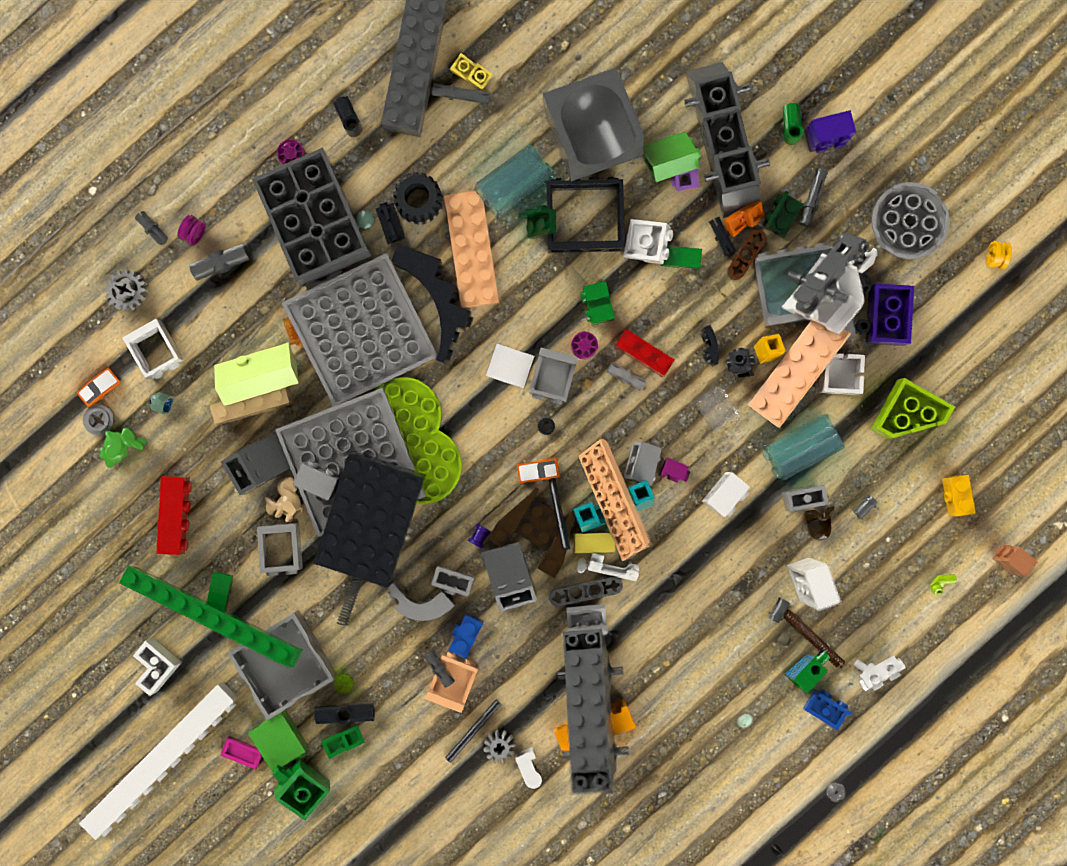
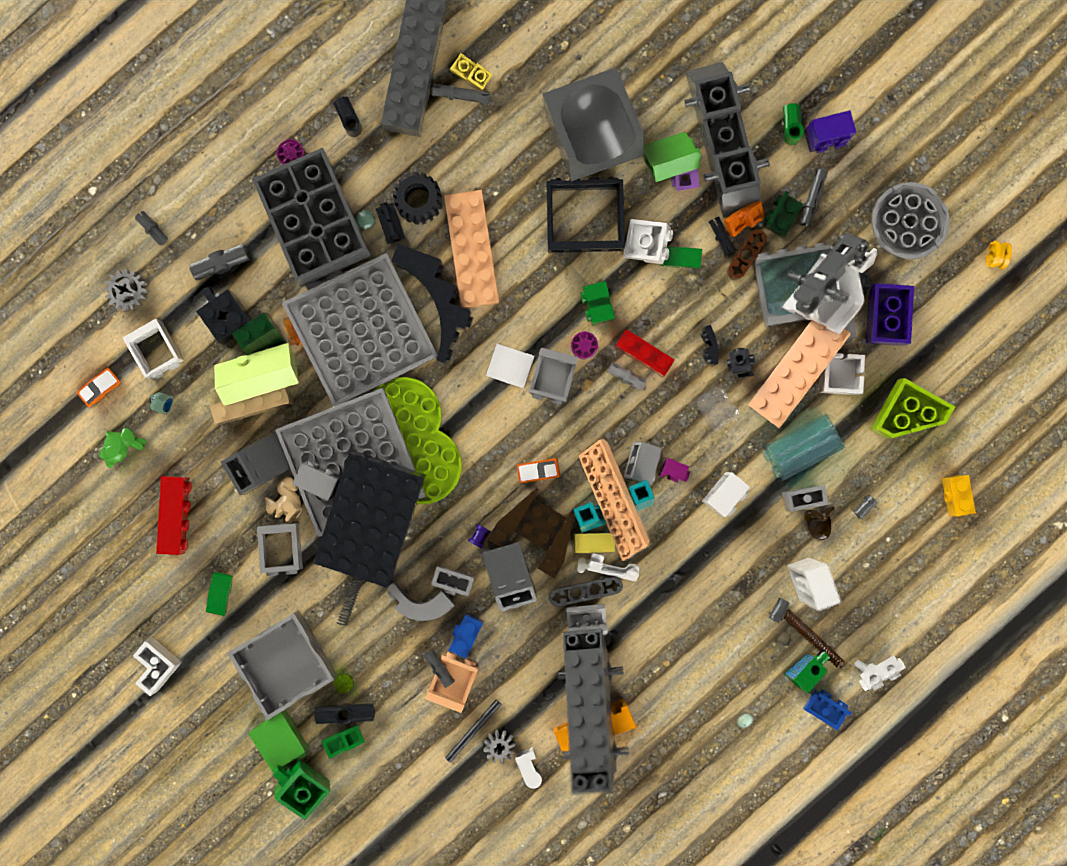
white brick [79,681,239,840] -> none
light grey gear [83,405,115,435] -> none
green brick [119,566,303,667] -> none
magenta wheel [177,215,206,246] -> none
dark pink tile [220,736,262,770] -> none
clear light blue brick [474,144,553,219] -> none
dark green bracket [519,205,556,239] -> none
black bush [538,418,555,435] -> none
black bar [548,478,570,551] -> none
yellow brick [754,334,786,364] -> none
clear plate [826,783,846,802] -> none
black pin [855,319,871,335] -> none
lime arm [930,574,957,595] -> none
nougat piece [993,544,1038,577] -> none
none -> black hinge [196,287,252,345]
none -> dark green slope [232,312,287,355]

